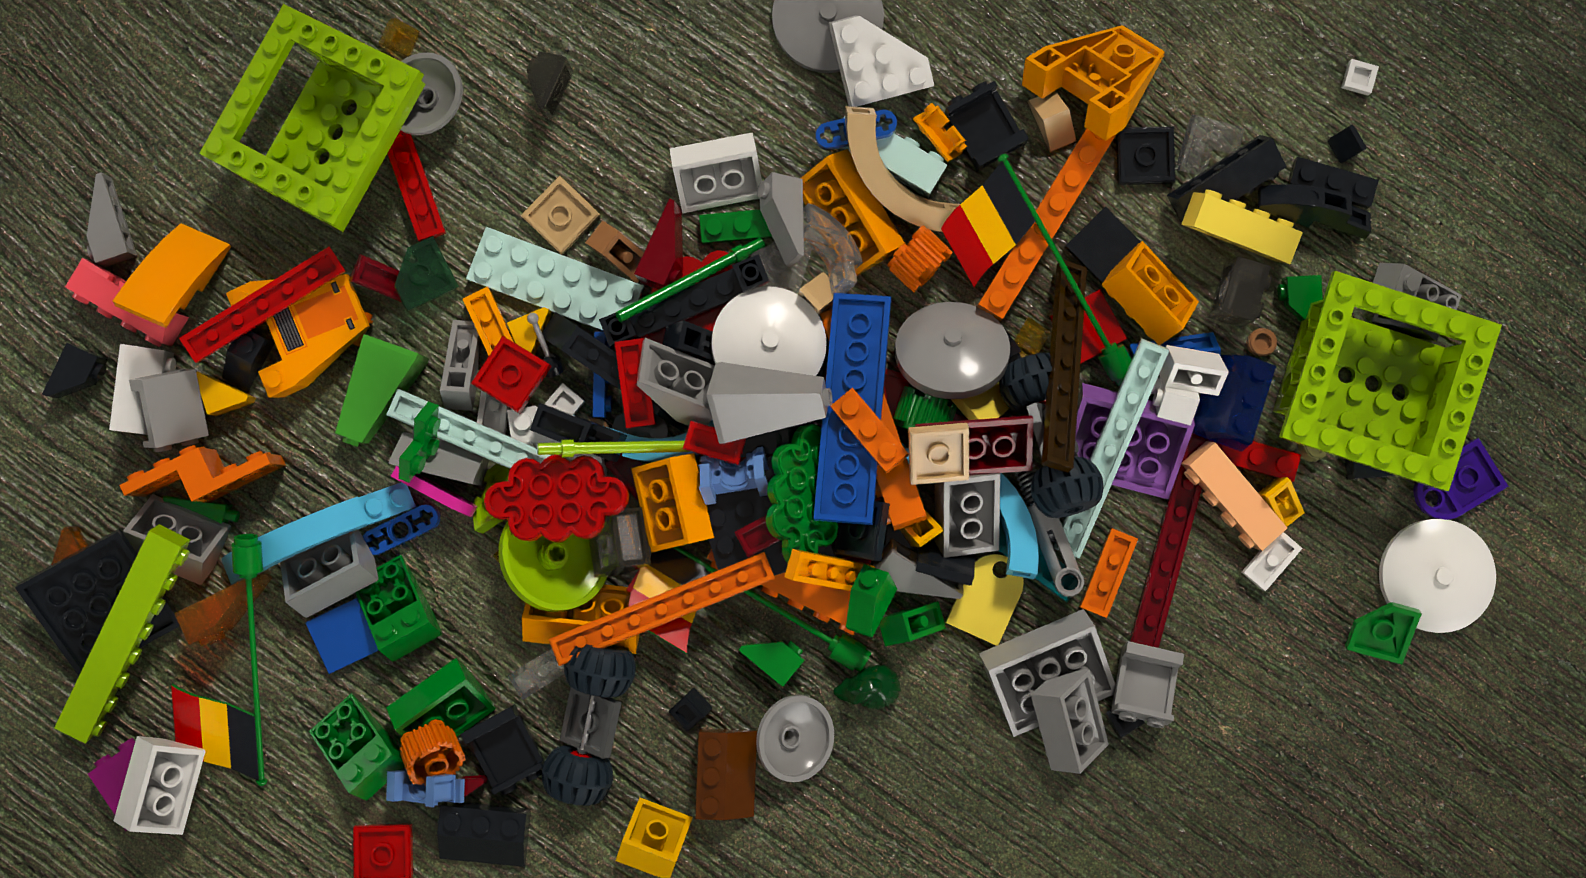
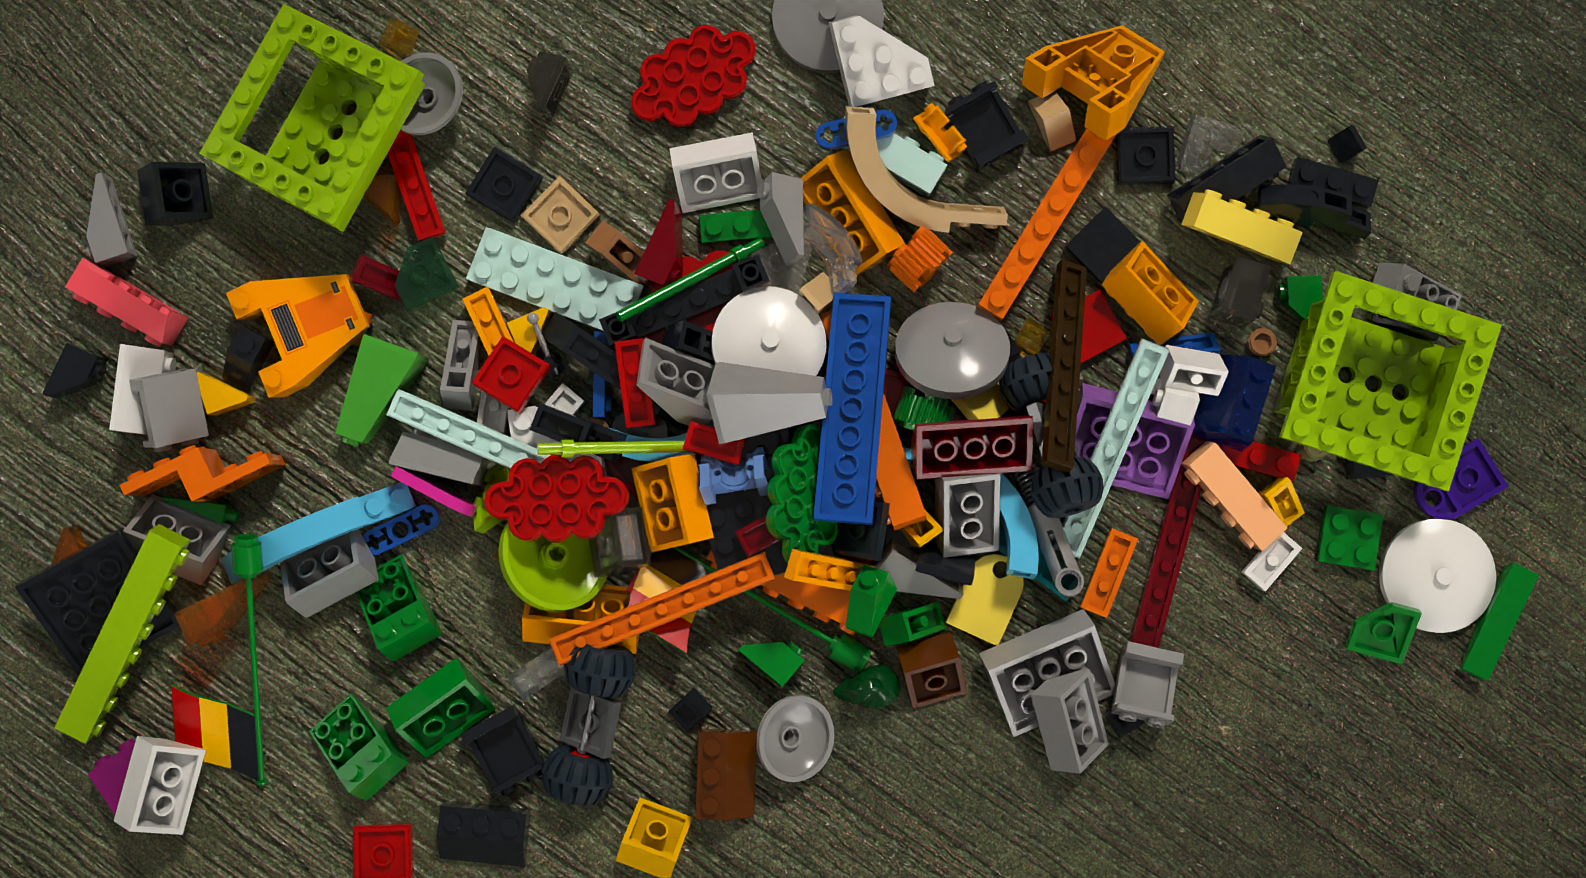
light orange slope [112,223,231,328] -> none
red plate [179,246,346,363] -> none
blue tile [305,598,379,674] -> none
medium blue piece [386,769,465,807] -> none
green plate [399,401,441,483] -> none
orange brick [400,719,466,786] -> none
dark red slope [458,775,488,797] -> none
orange plate [830,387,909,474] -> none
tan tile [908,423,969,485] -> none
flag [941,154,1132,386] -> none
white plate [1341,59,1379,96] -> none
none -> black slope [137,162,213,226]
none -> clear orange slope [363,175,401,227]
none -> black tile [465,146,543,224]
none -> red plate [631,25,756,128]
none -> reddish brown slope [896,632,967,709]
none -> green plate [1316,505,1383,571]
none -> green slope [1460,563,1539,681]

